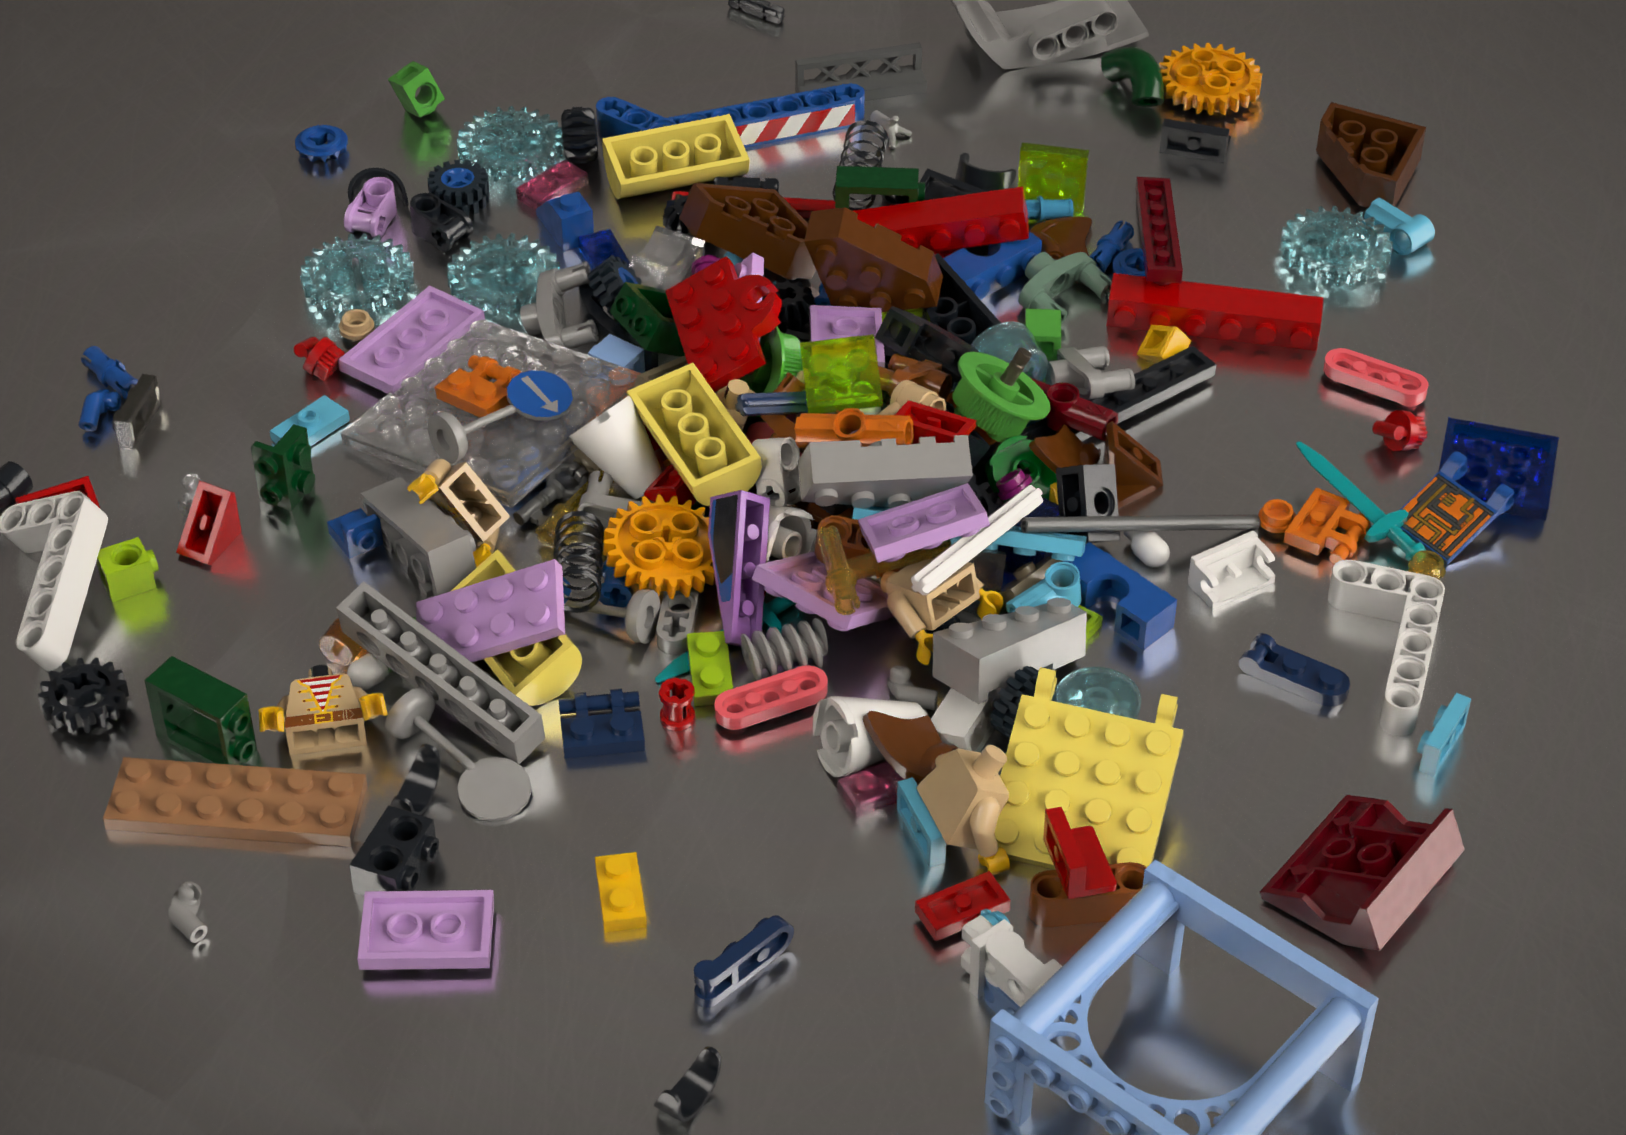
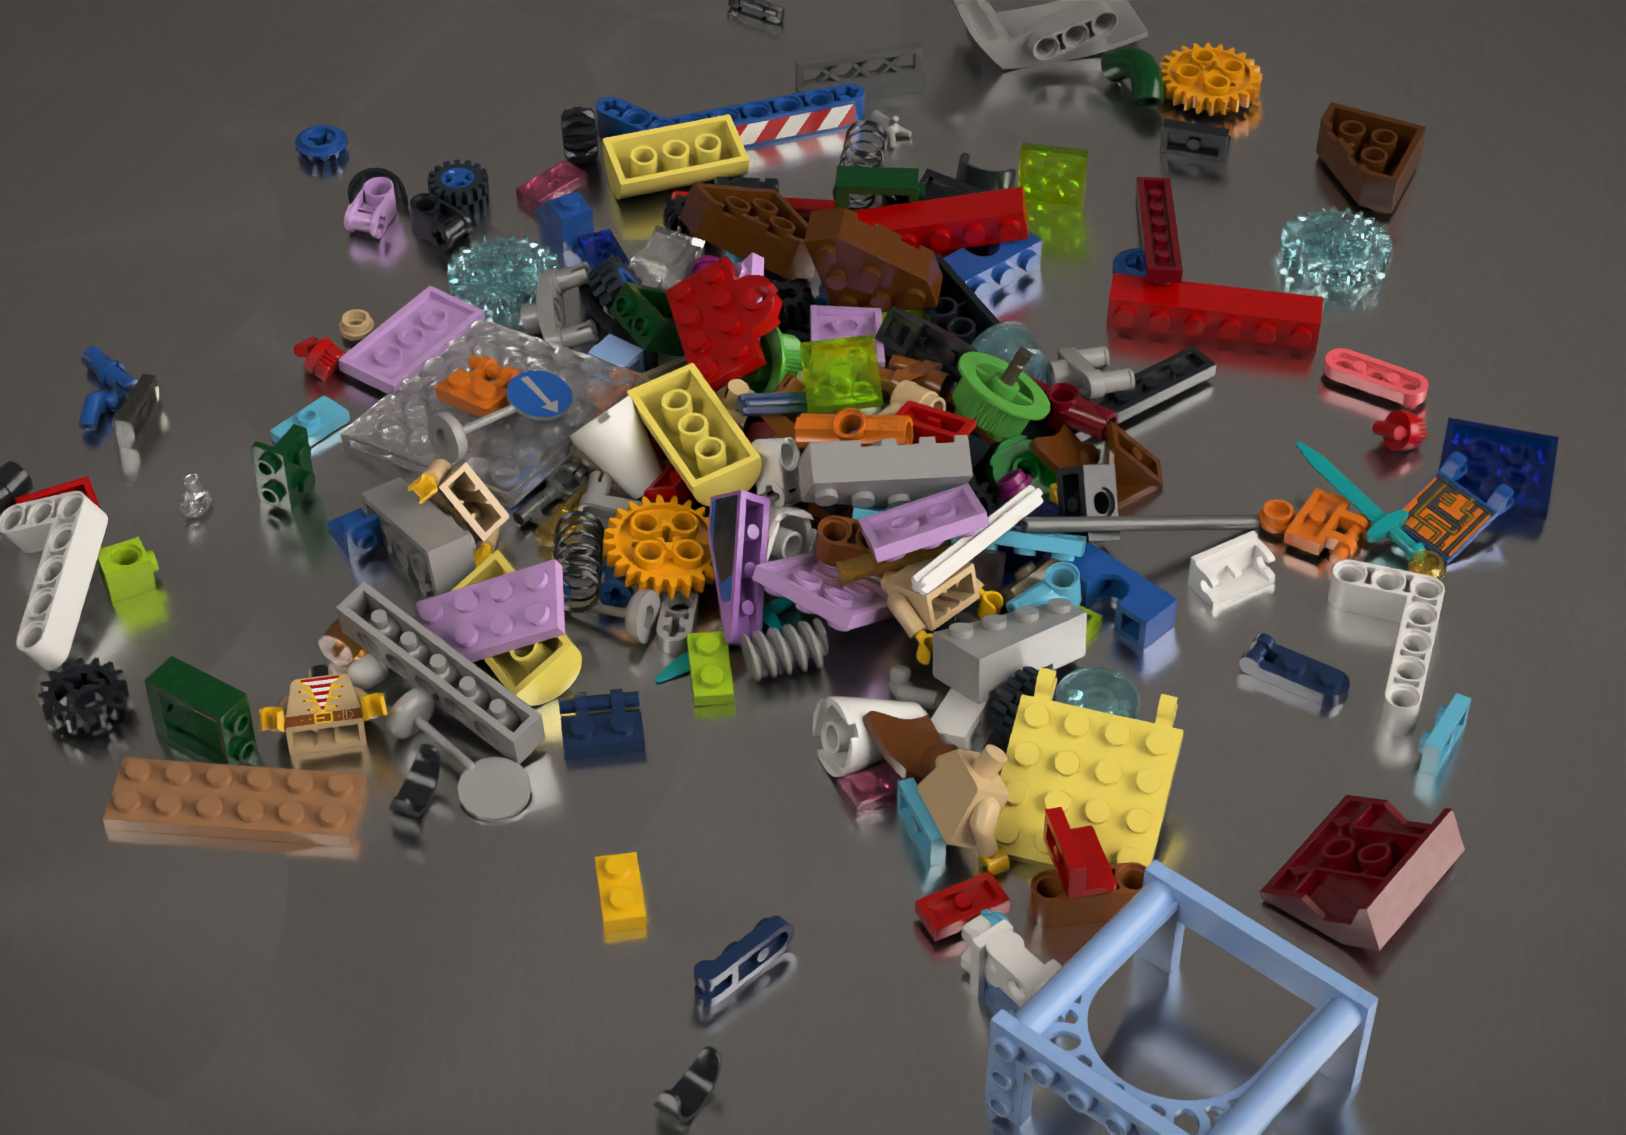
light grey arm [168,882,208,943] -> none
red slope [176,480,242,565] -> none
clear light blue gear [300,233,414,315] -> none
black brick [349,805,439,896] -> none
lavender plate [357,890,494,970] -> none
bright green brick [388,61,445,117] -> none
clear light blue gear [456,106,564,182] -> none
red bush [659,678,695,731] -> none
coral plate [714,665,828,730] -> none
clear yellow axle [817,525,860,615] -> none
sand green connector [1018,252,1112,324] -> none
bright green brick [1024,309,1062,364] -> none
dark azure axle [1026,196,1074,223] -> none
reddish brown arm [1030,217,1092,260] -> none
blue pin [1090,220,1134,273] -> none
white cylinder [1124,531,1170,568] -> none
yellow slope [1137,325,1191,363] -> none
medium azure piece [1363,197,1435,256] -> none

